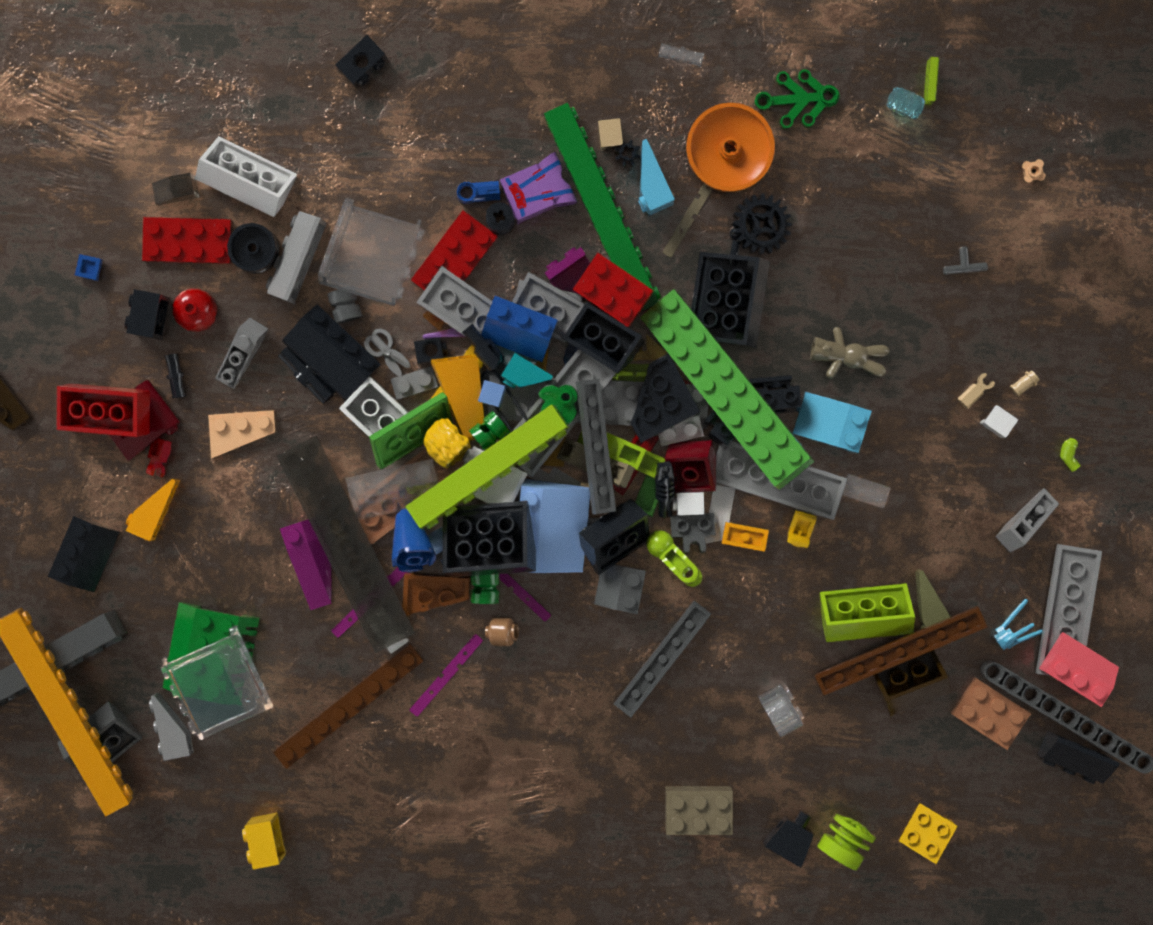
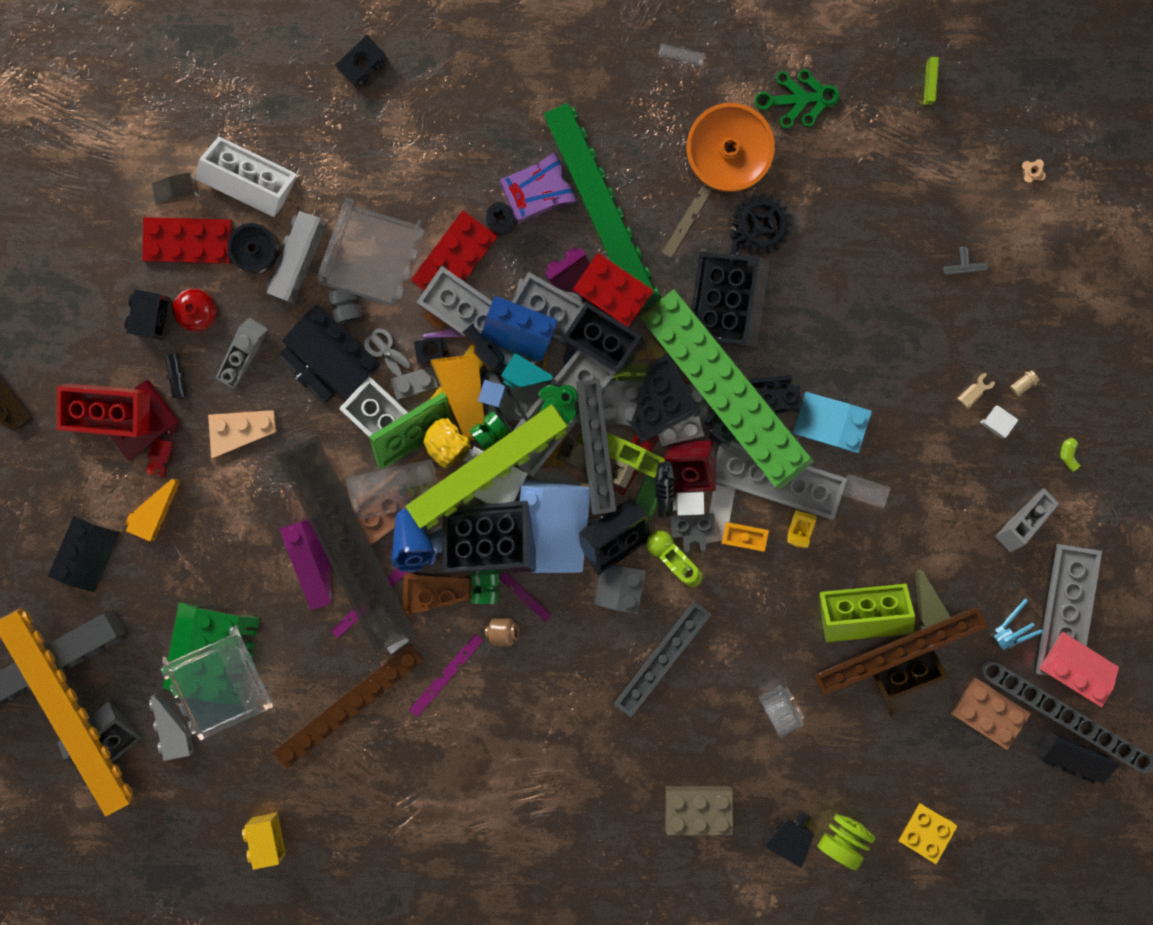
blue plate [75,254,103,281] -> none
blue piece [457,181,500,204] -> none
tan panel [598,118,623,150] -> none
black gear [614,139,641,167] -> none
medium azure slope [638,139,675,216] -> none
dark tan animal [810,327,889,379] -> none
clear light blue gear [886,87,925,119] -> none

